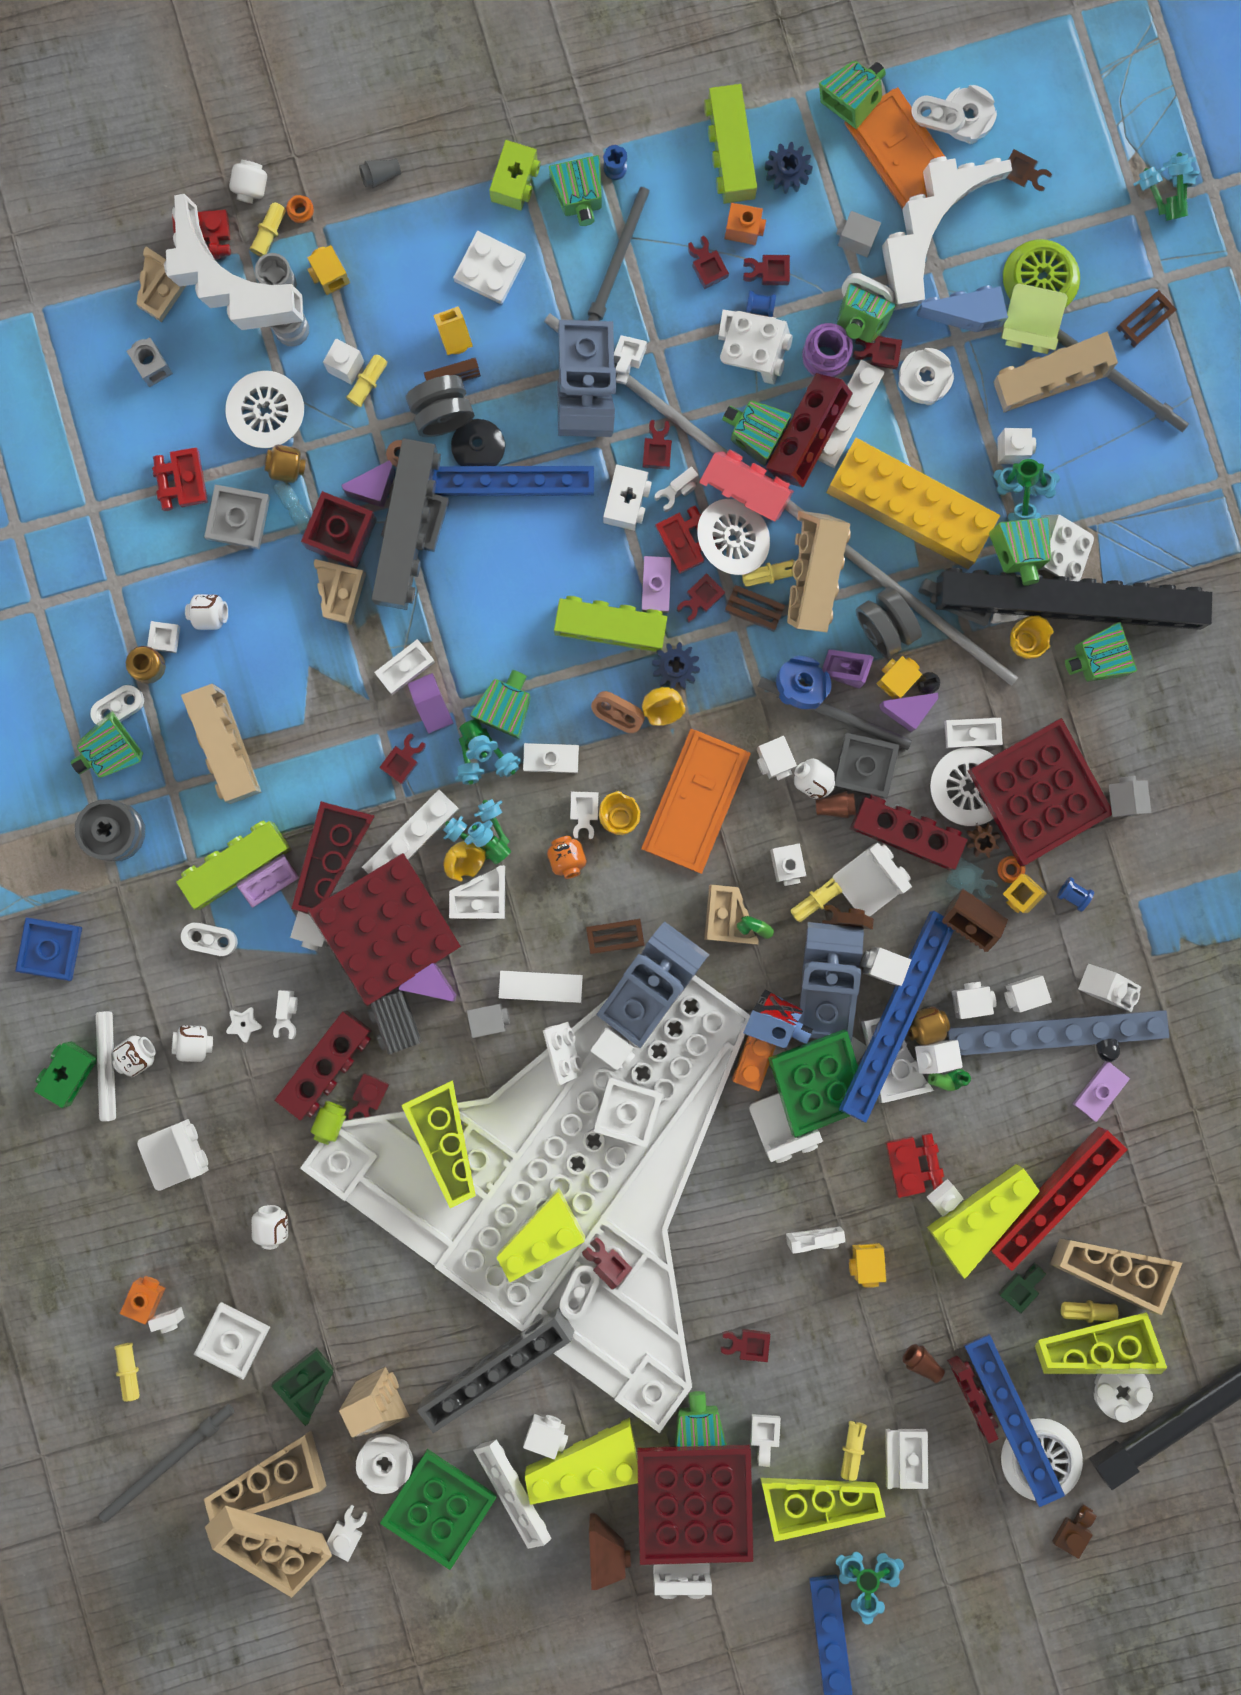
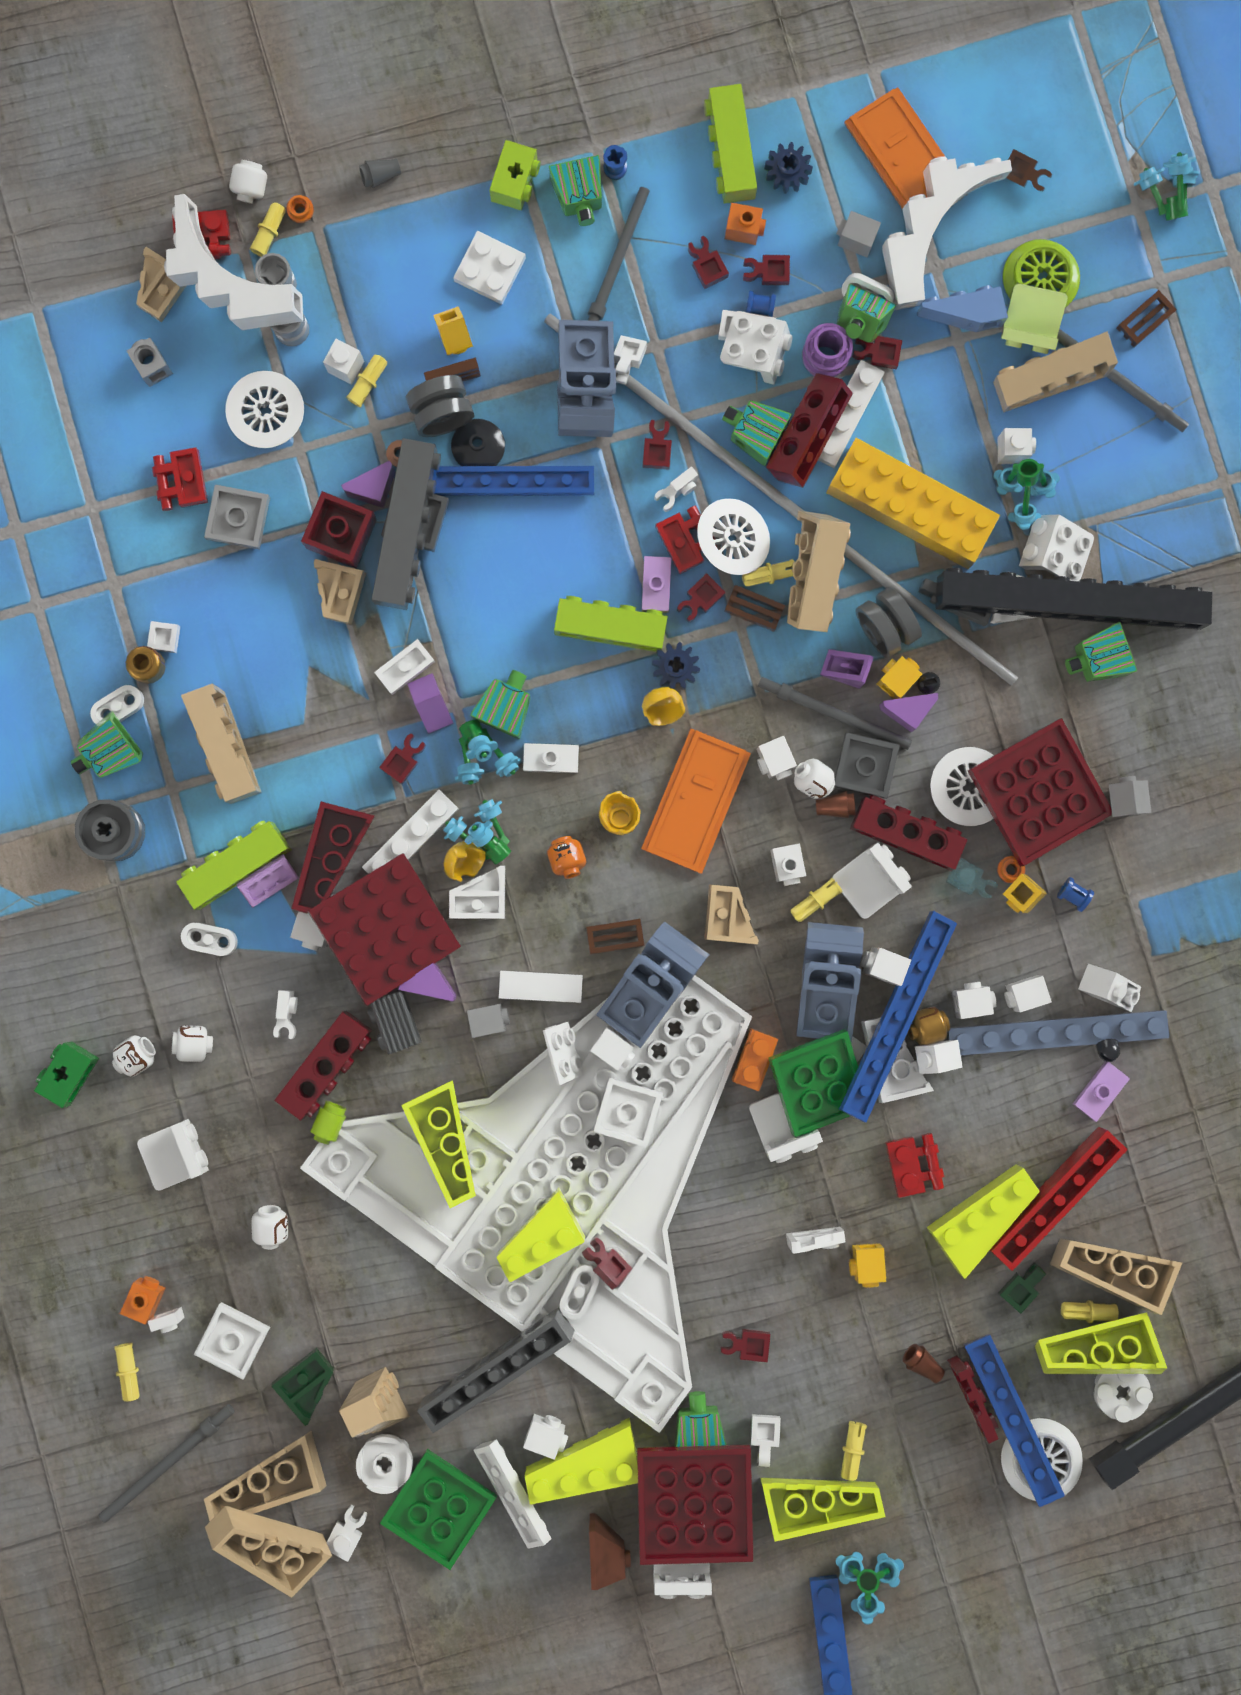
blue tile [15,917,82,981] -> none
white axle [96,1011,116,1121] -> none
white head [185,594,228,630] -> none
white plate [226,1007,262,1043] -> none
pearl gold head [264,445,306,483] -> none
clear light blue piece [273,481,310,535] -> none
yellow brick [307,245,350,295] -> none
dark red plate [348,1073,390,1126] -> none
white plate [570,792,599,839] -> none
nougat plate [591,691,645,733] -> none
white brick [603,464,652,531] -> none
coral wedge [699,449,794,522] -> none
green arm [736,916,774,939] -> none
medium blue torso [743,989,813,1048] -> none
blue plate [776,656,831,709] -> none
bright green torso [819,61,886,129] -> none
reddish brown plate [822,905,874,930] -> none
white plate [885,1429,928,1489] -> none
white plate [898,348,954,405] -> none
white plate [912,95,965,134] -> none
white plate [927,1179,964,1217] -> none
arm [928,1069,971,1091] -> none
reddish brown brick [942,889,1008,952] -> none
white plate [944,718,1003,749] -> none
white plate [946,85,997,144] -> none
reddish brown gear [966,823,1001,857] -> none
bright green torso [989,517,1051,585] -> none
yellow hair [1010,615,1054,659] -> none
reddish brown plate [1052,1504,1097,1559] -> none

